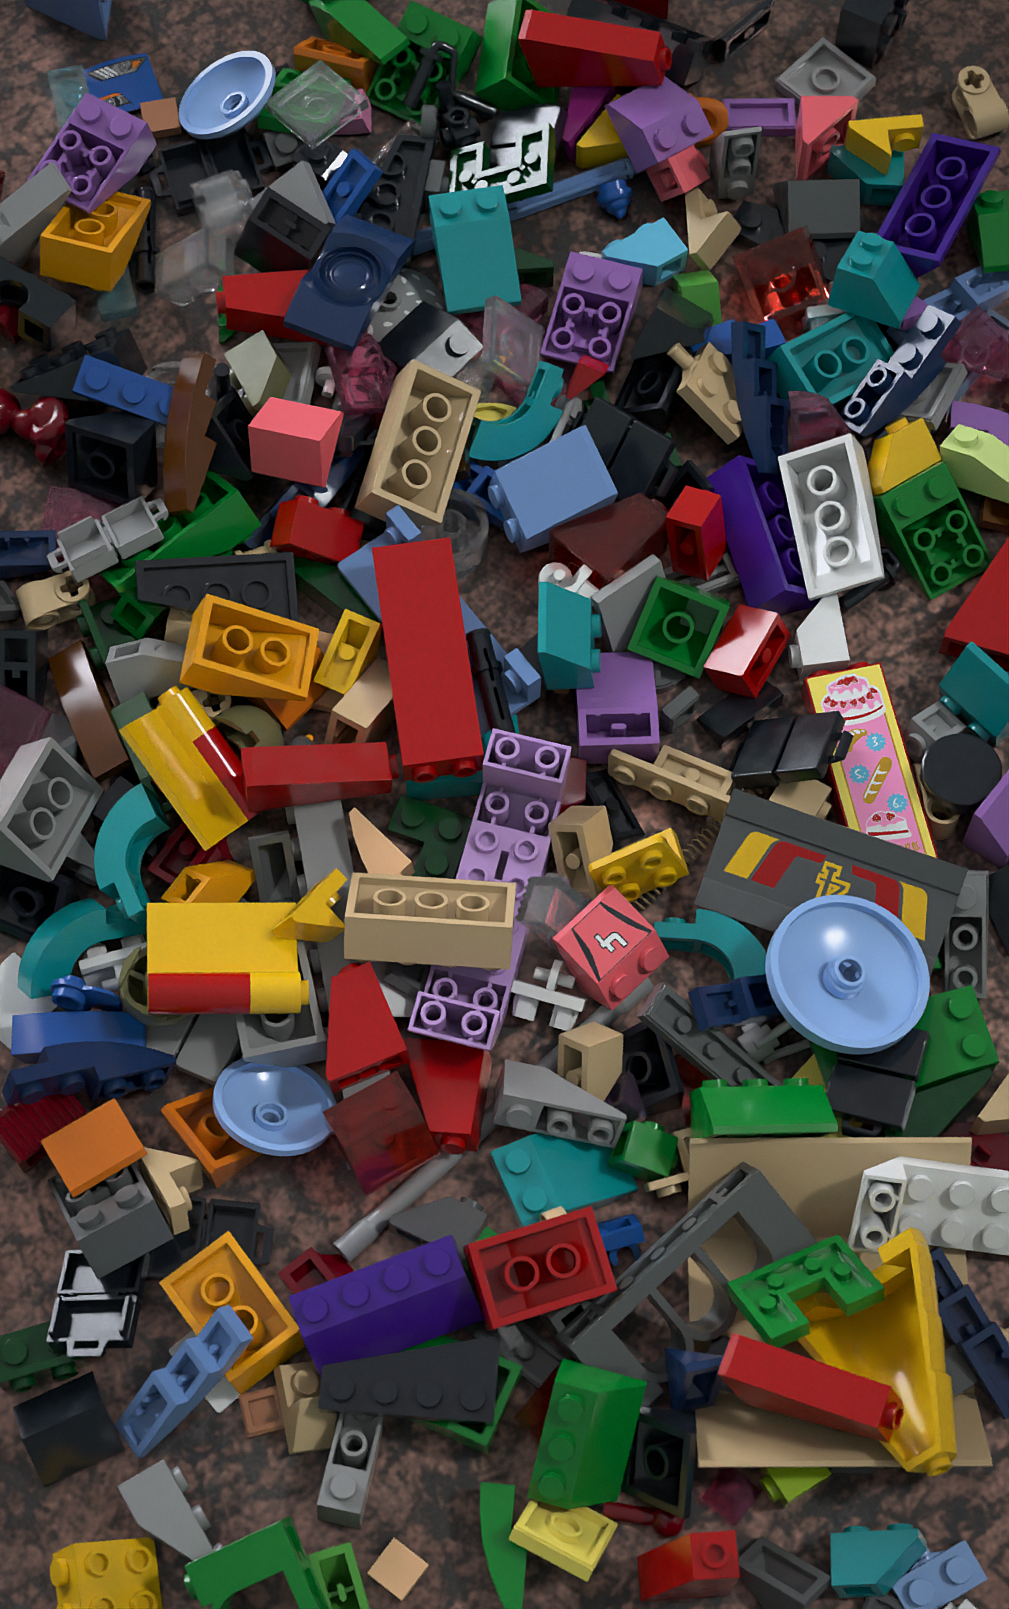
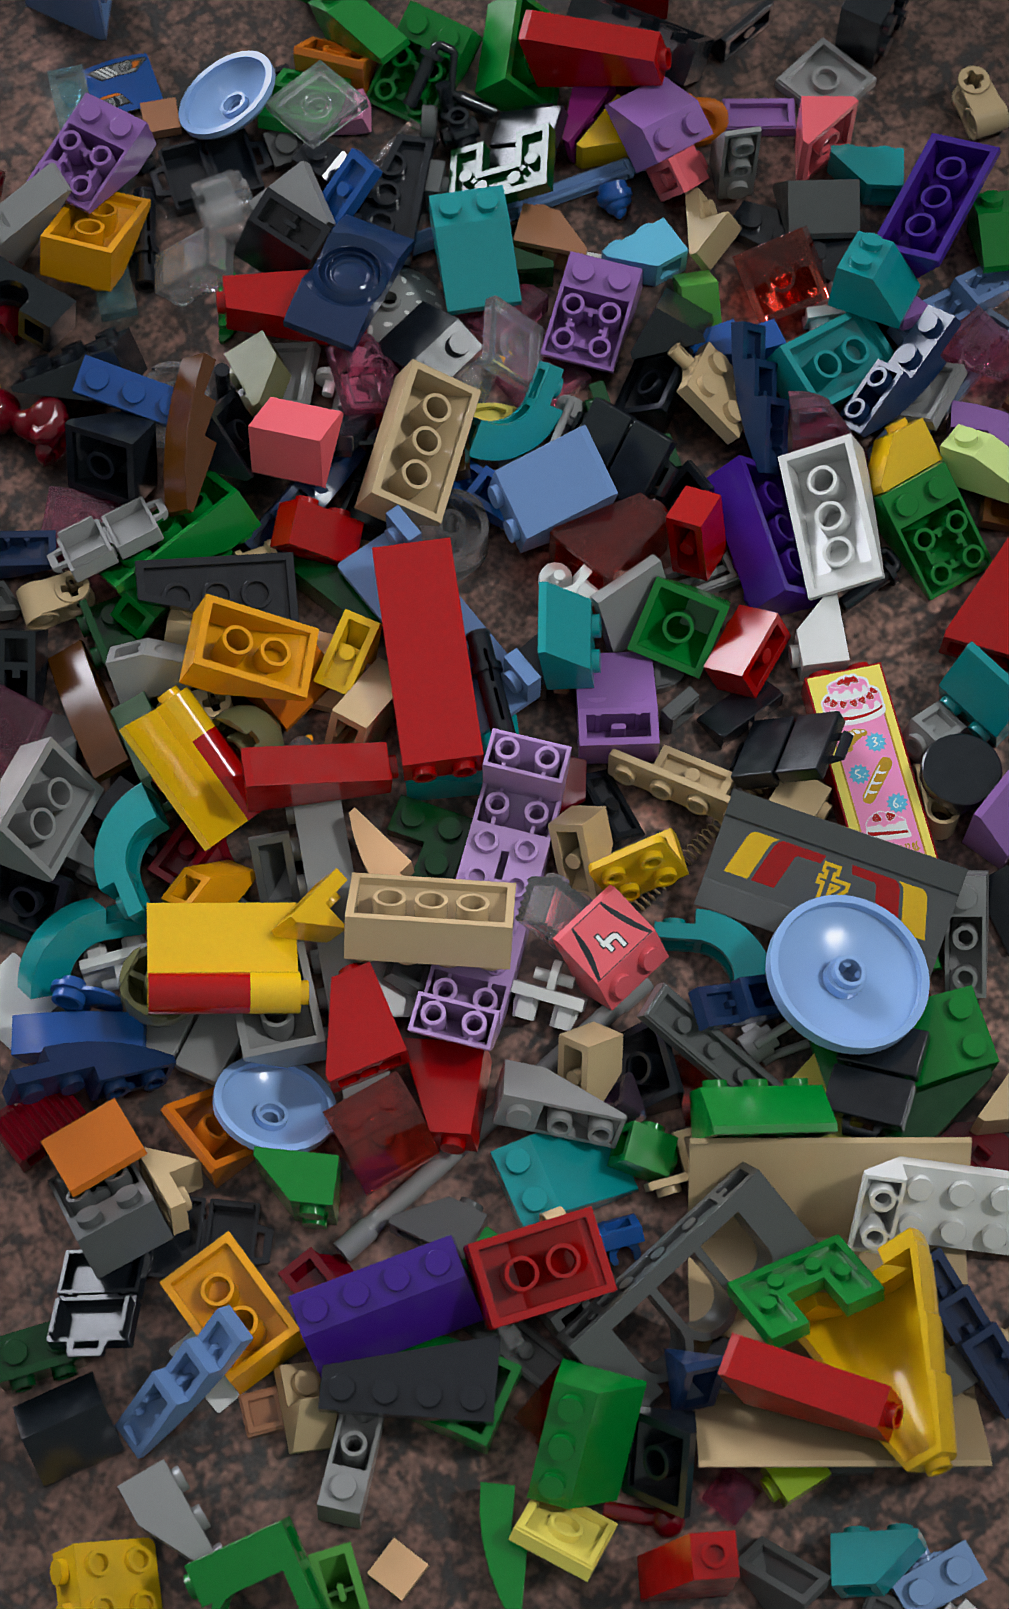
red slope [565,355,609,399] -> none
yellow slope [844,114,924,175] -> none
none -> green slope [253,1146,344,1230]
none -> nougat slope [513,203,587,270]

